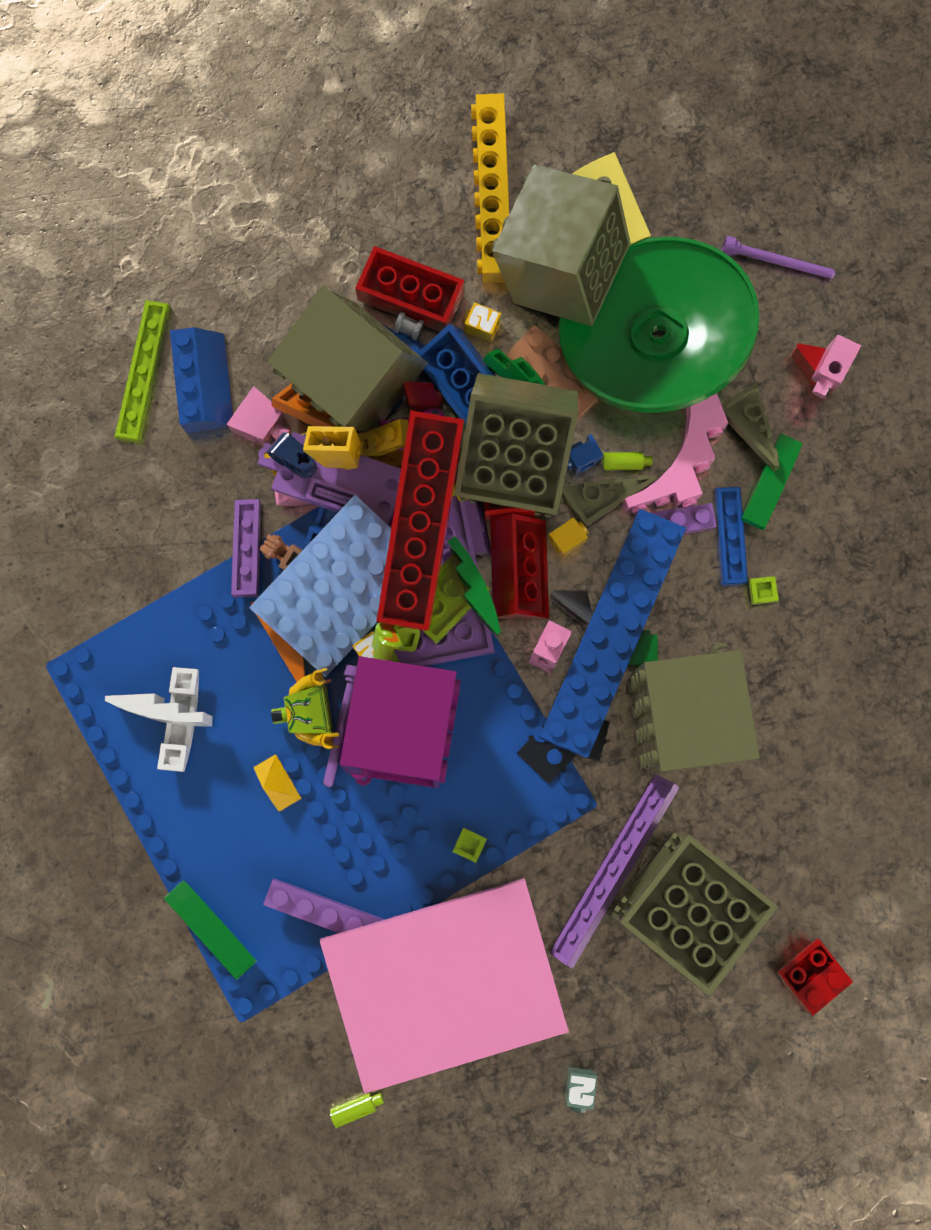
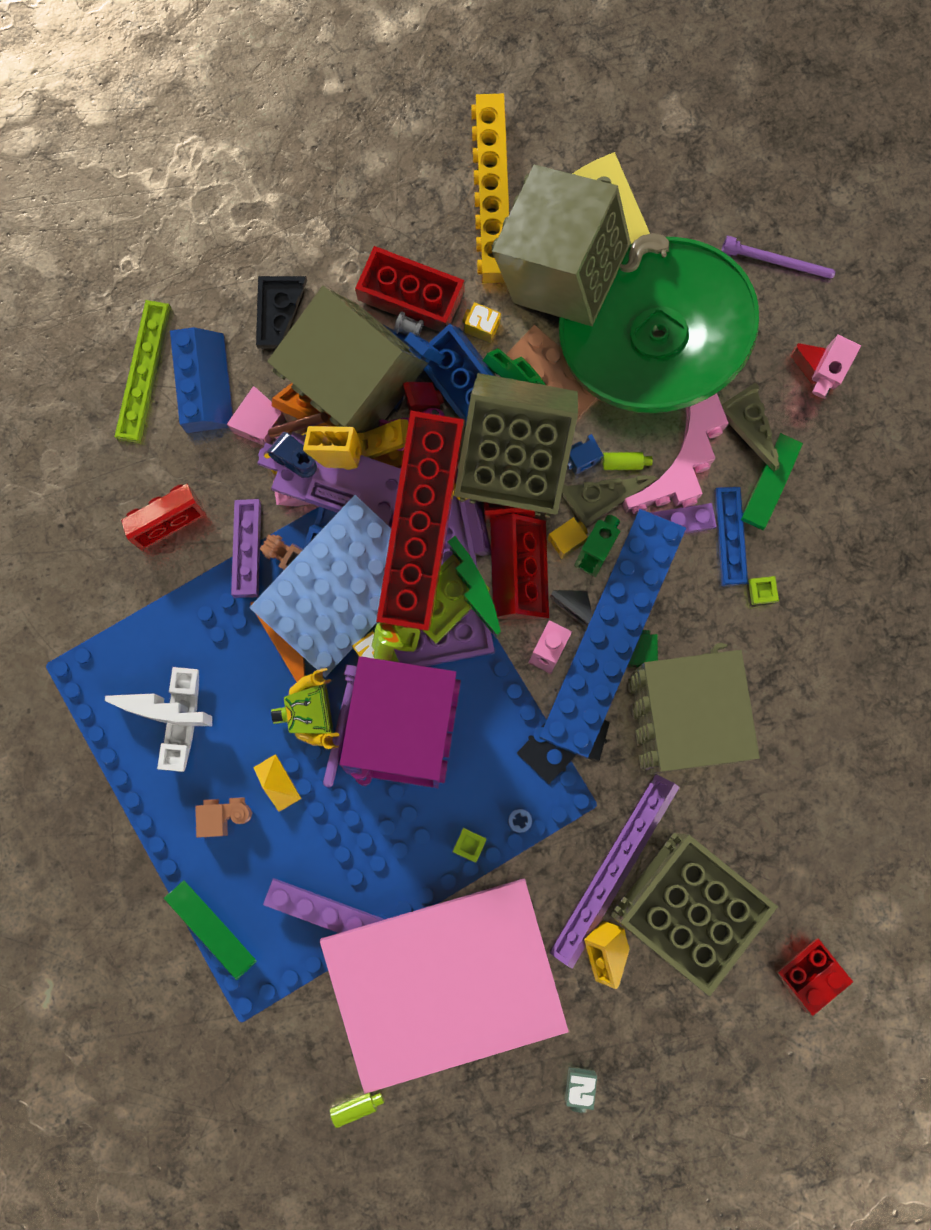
none -> red slope [121,483,207,551]
none -> nougat brick [196,798,252,838]
none -> black wing [256,276,307,349]
none -> copper bar [268,412,328,438]
none -> blue plate [405,332,445,364]
none -> medium blue bush [508,809,532,833]
none -> green torso [574,515,621,577]
none -> yellow slope [584,921,630,989]
none -> dark tan piece [620,233,669,272]

